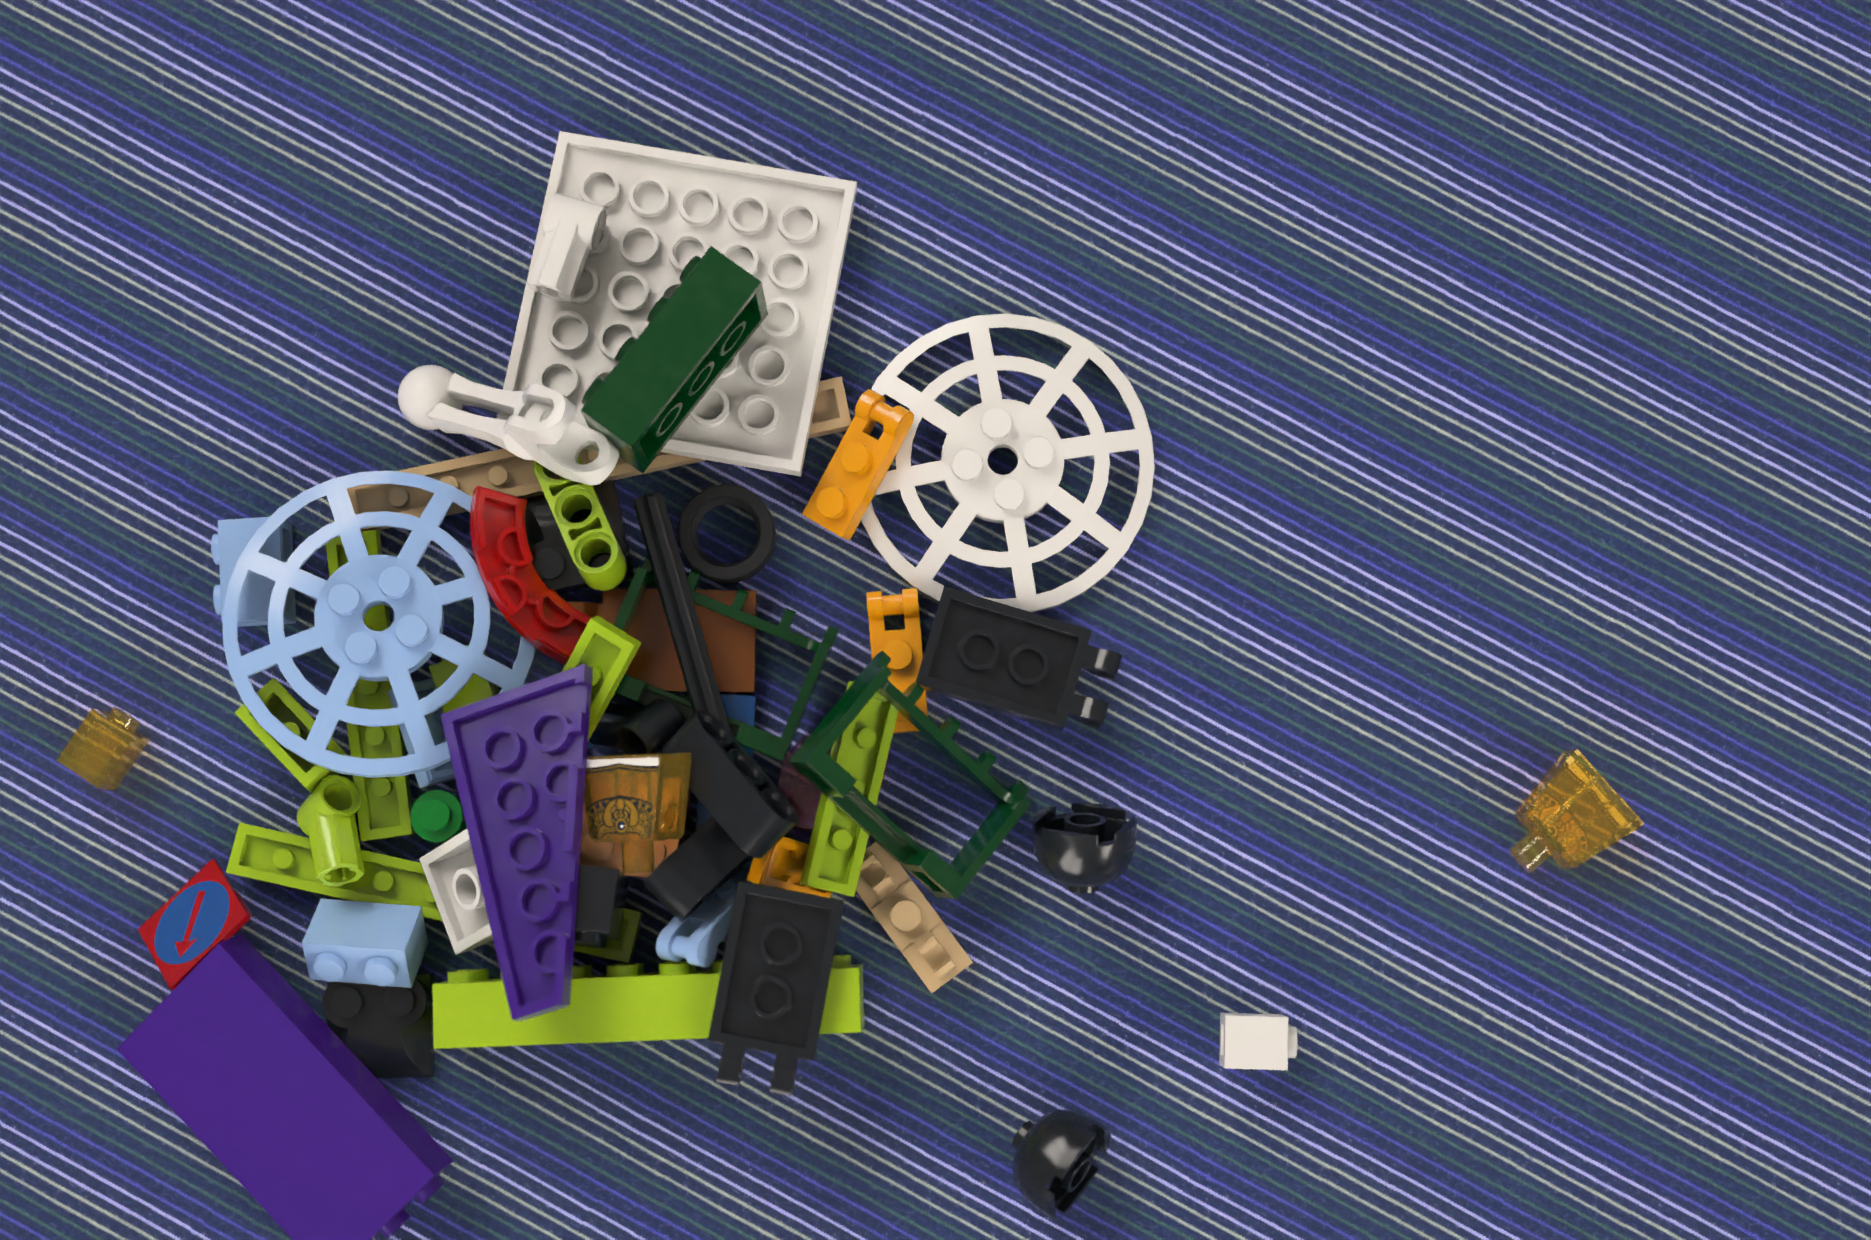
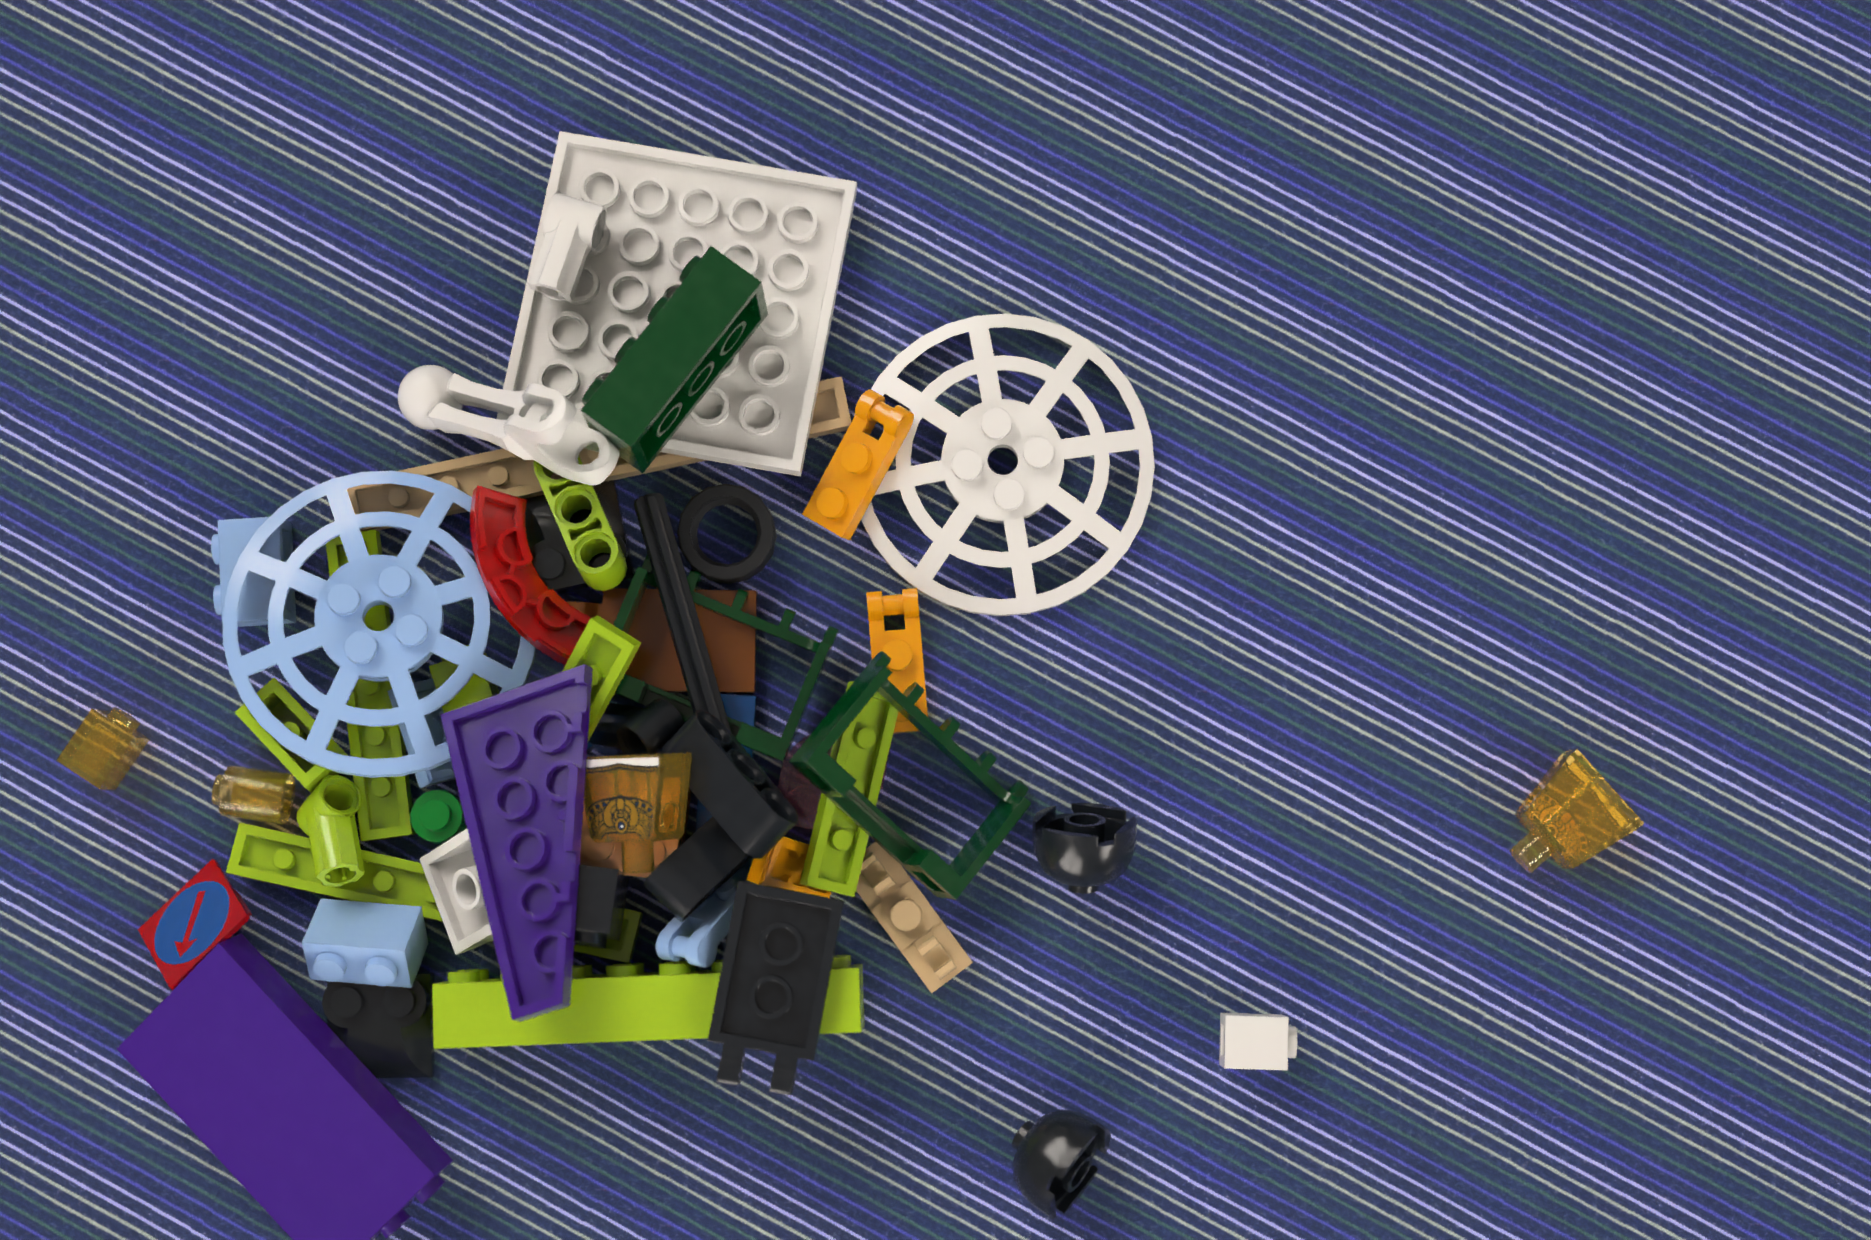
black tile [916,586,1122,731] -> none
none -> clear yellow brick [212,765,295,825]

